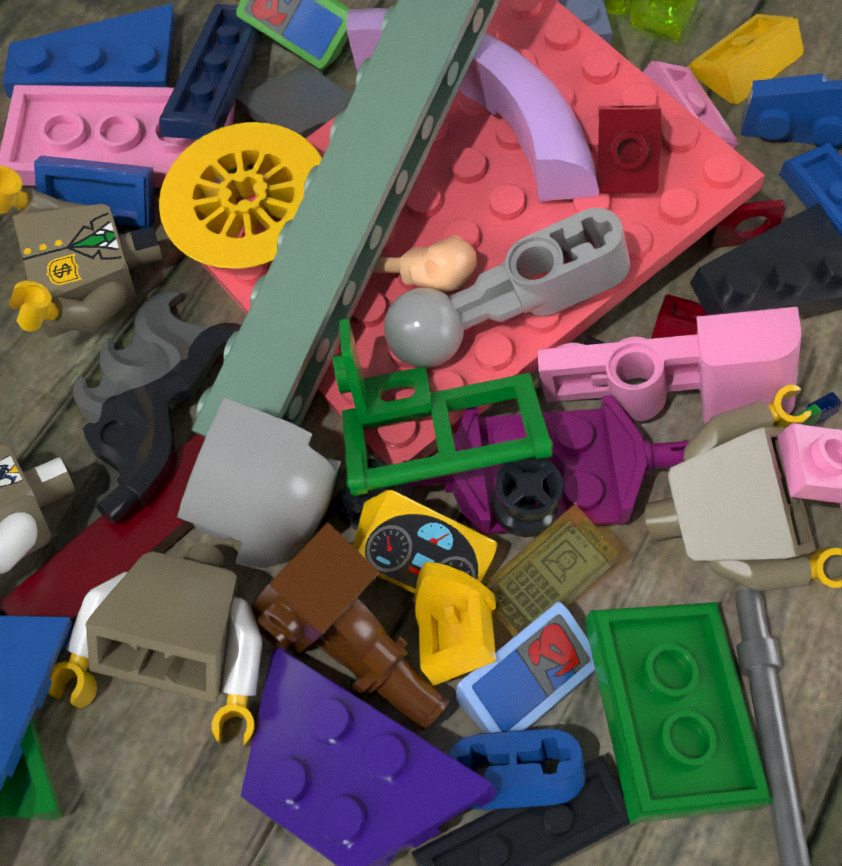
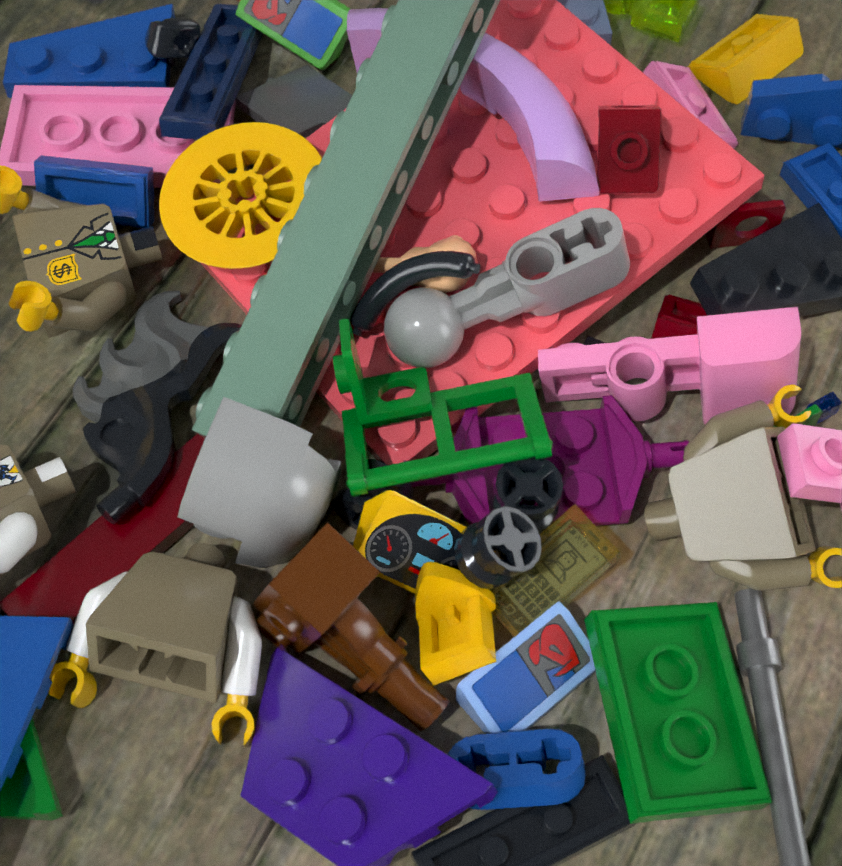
none -> black piece [145,18,201,67]
none -> black piece [350,251,480,336]
none -> black wheel [454,506,542,589]

